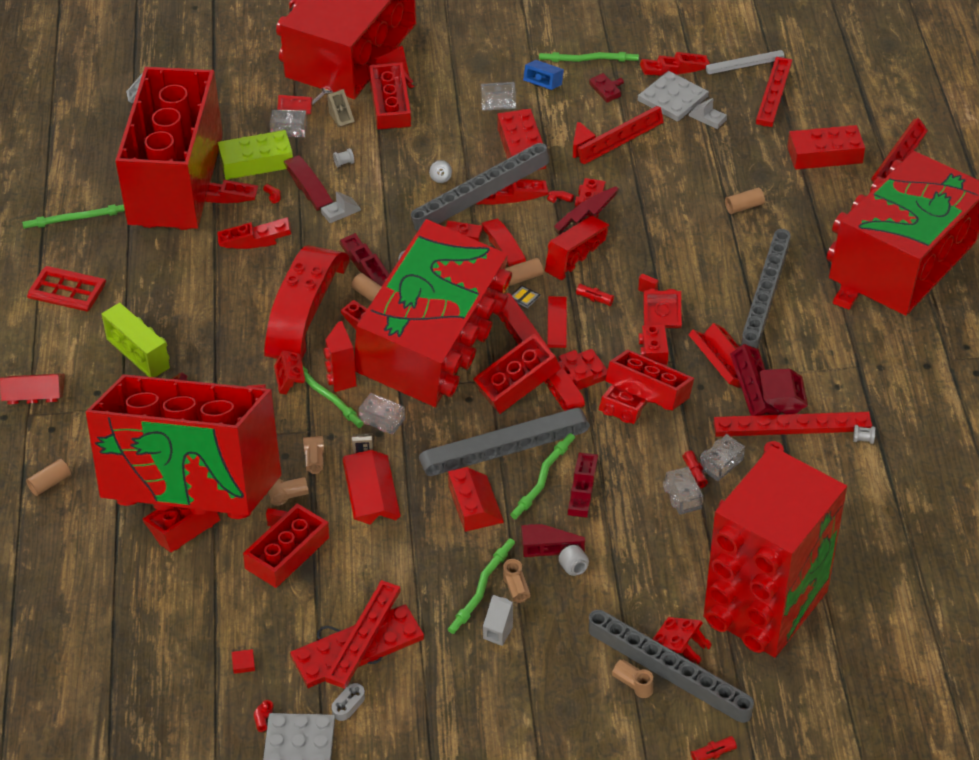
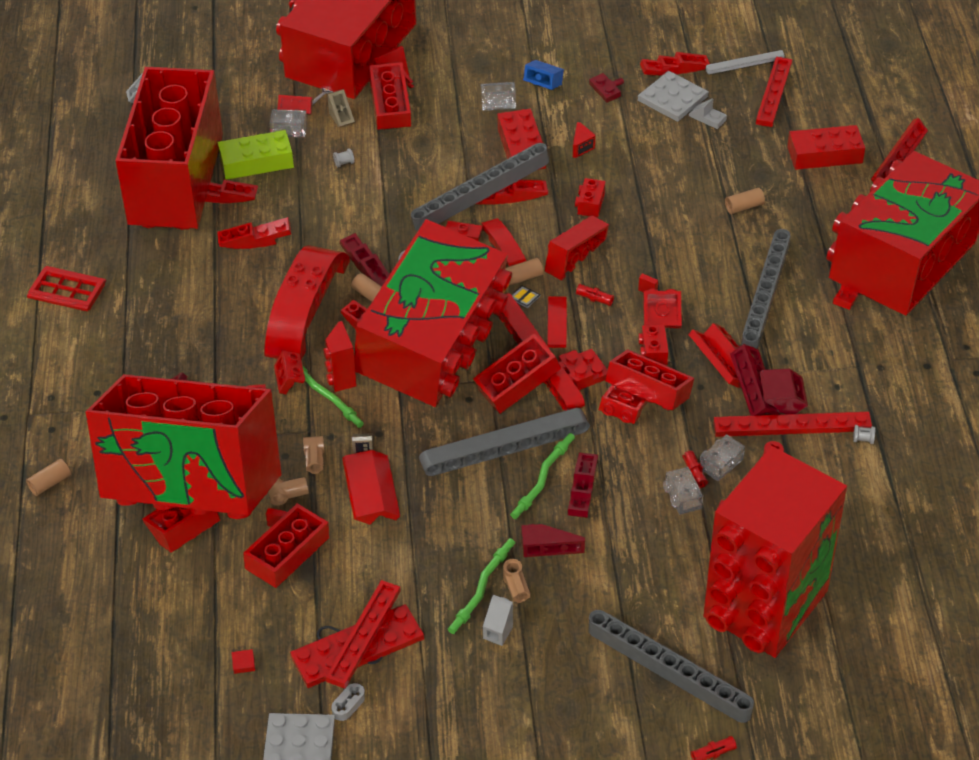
slope [0,373,65,404] -> none
bright green bar [22,204,125,229] -> none
lime brick [101,303,170,377] -> none
red arm [254,700,274,732] -> none
red arm [263,184,281,204] -> none
dark red slope [284,155,333,211] -> none
light grey slope [321,192,361,223] -> none
clear brick [359,393,405,435] -> none
light grey head [429,160,452,183] -> none
red slope [448,467,504,532] -> none
bright green bar [539,52,639,62] -> none
red arm [547,190,574,203] -> none
dark red slope [554,186,619,235] -> none
light grey head [559,545,589,576] -> none
red plate [577,106,664,164] -> none
medium nougat piece [612,659,654,698] -> none
red plate [653,617,712,665] -> none

